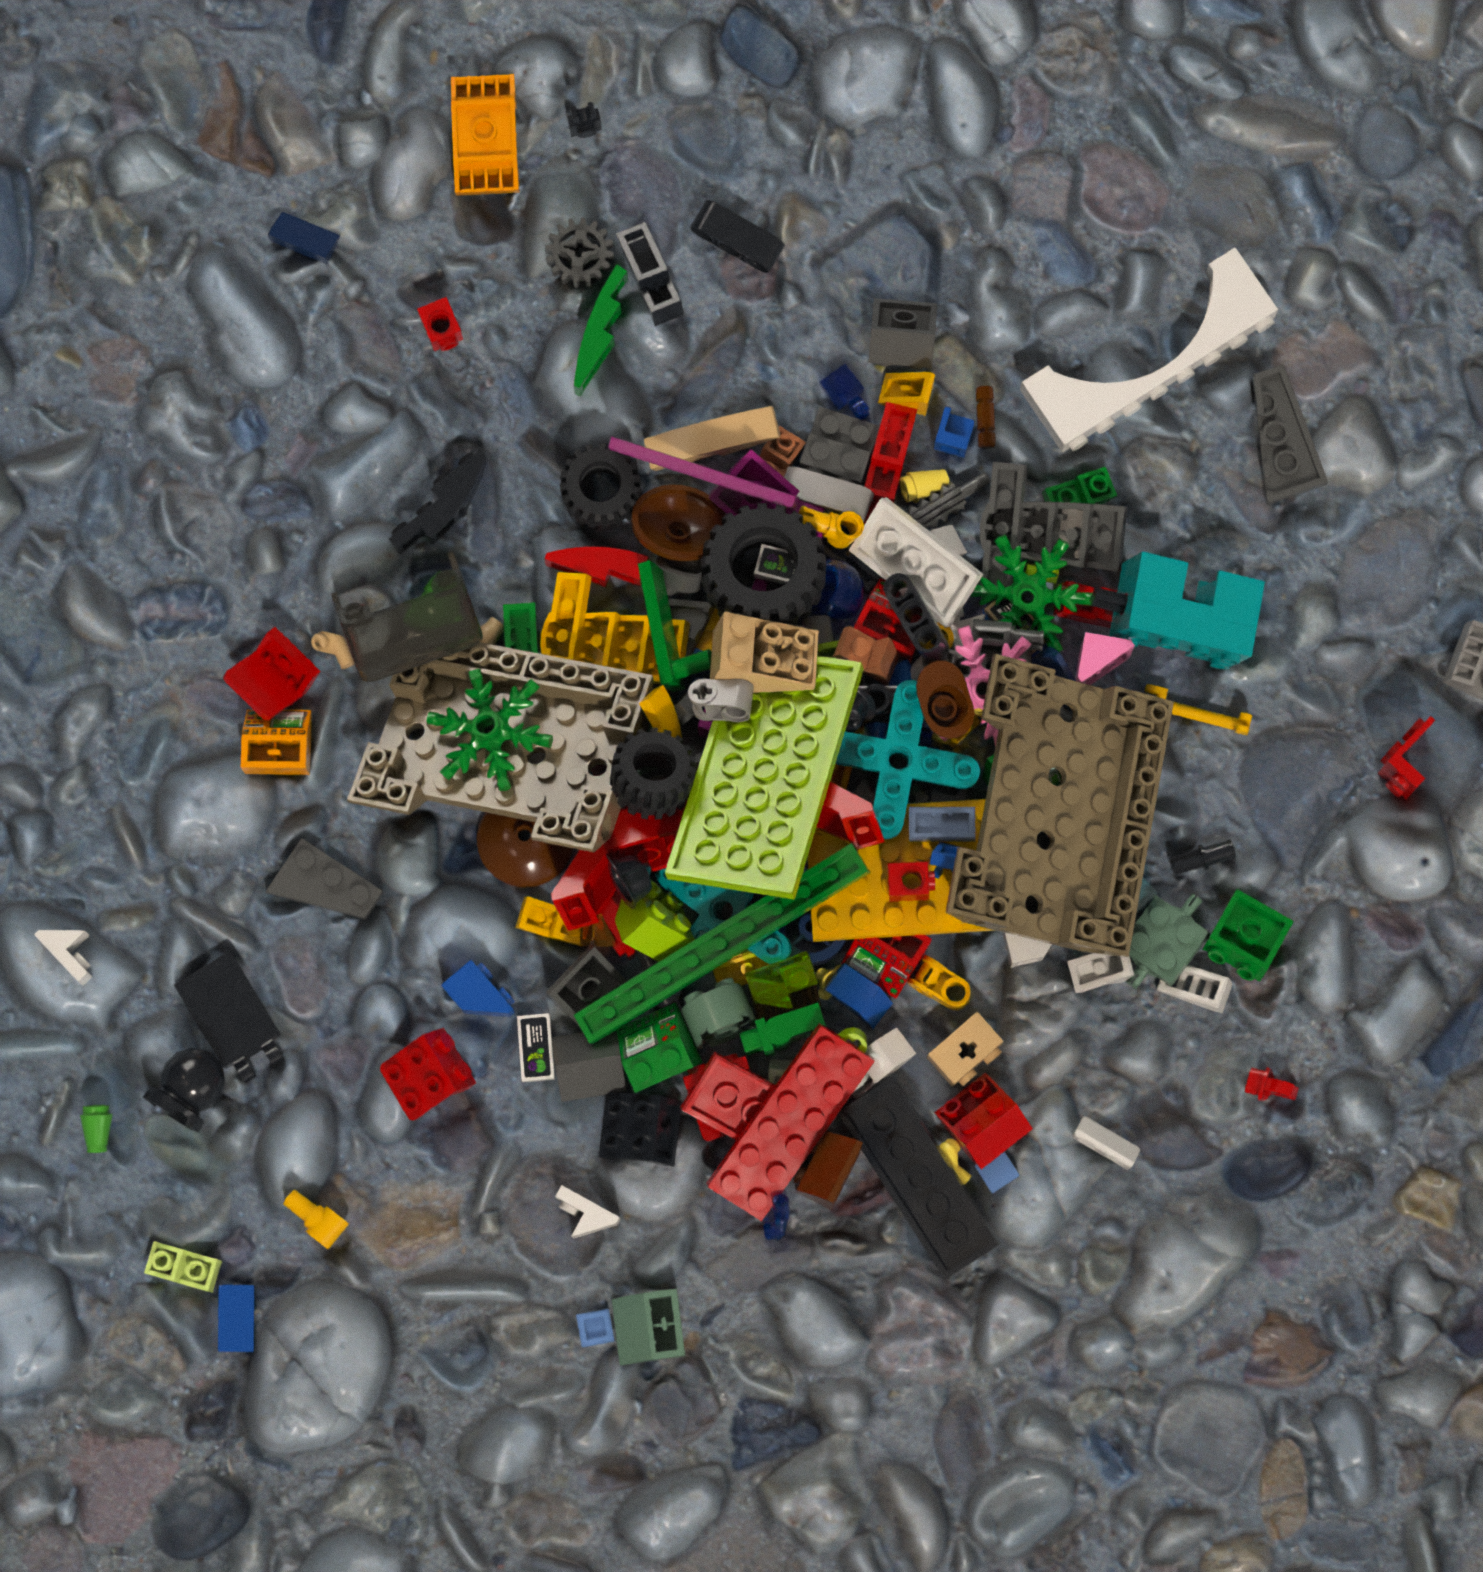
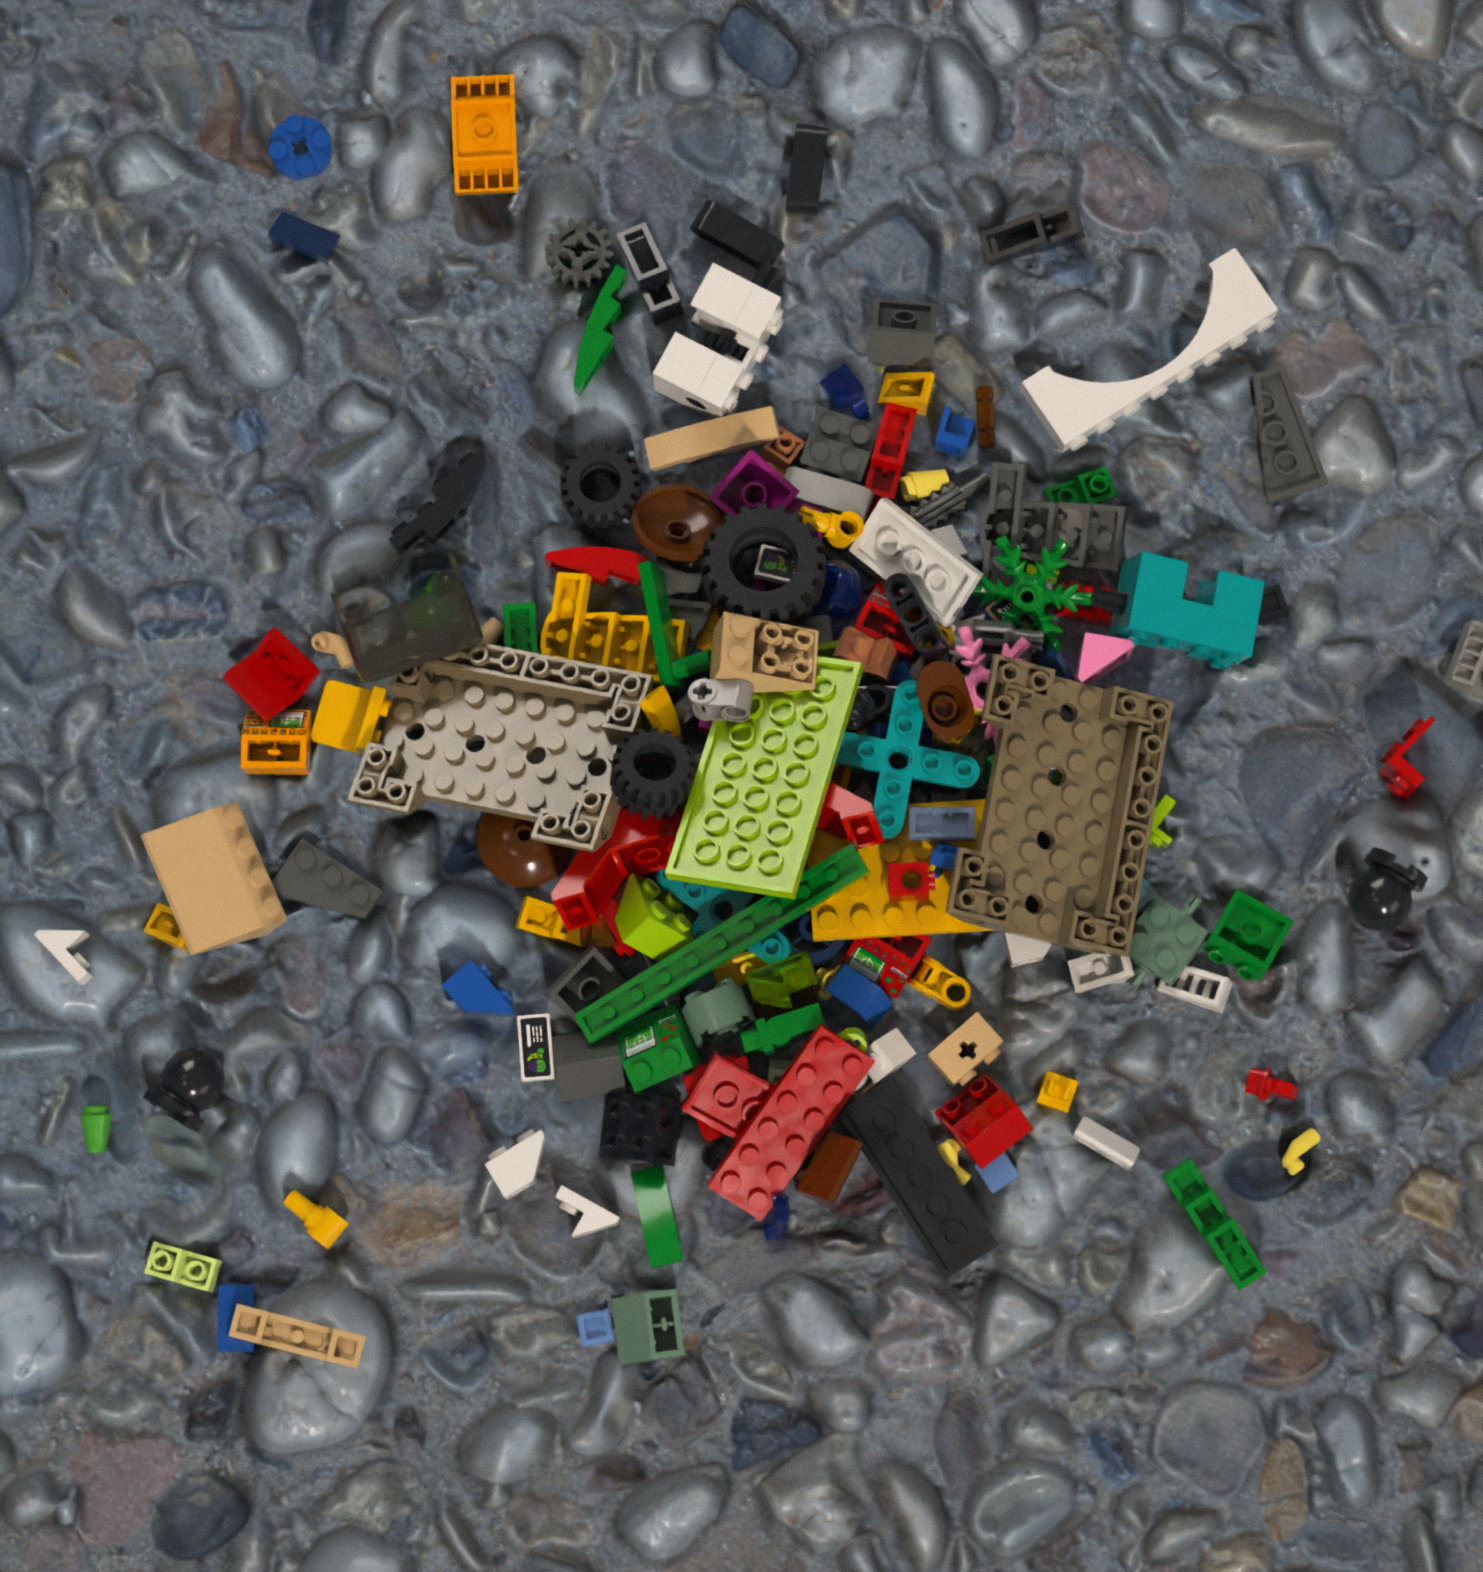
black tile [174,951,285,1083] -> none
red bracket [380,1027,477,1121] -> none
red brick [417,297,463,351] -> none
green piece [426,669,553,791] -> none
black plate [567,102,602,138] -> none
black piece [606,855,652,909] -> none
magenta tile [608,437,800,509] -> none
yellow hinge [1144,684,1252,736] -> none
black axle [1170,839,1236,875] -> none
none -> tan slope [141,802,288,956]
none -> yellow slope [143,903,189,954]
none -> tan slope [228,1304,366,1369]
none -> blue plate [269,115,333,180]
none -> yellow bracket [310,680,392,755]
none -> white slope [485,1129,546,1200]
none -> green slope [631,1165,684,1269]
none -> white piece [653,261,784,419]
none -> black beam [785,124,828,216]
none -> black slope [979,203,1085,264]
none -> yellow tile [1036,1071,1078,1114]
none -> lime bracket [1149,794,1176,849]
none -> green slope [1161,1157,1267,1291]
none -> black tile [1258,584,1290,625]
none -> light yellow arm [1281,1128,1320,1175]
none -> black tile [1347,847,1428,932]

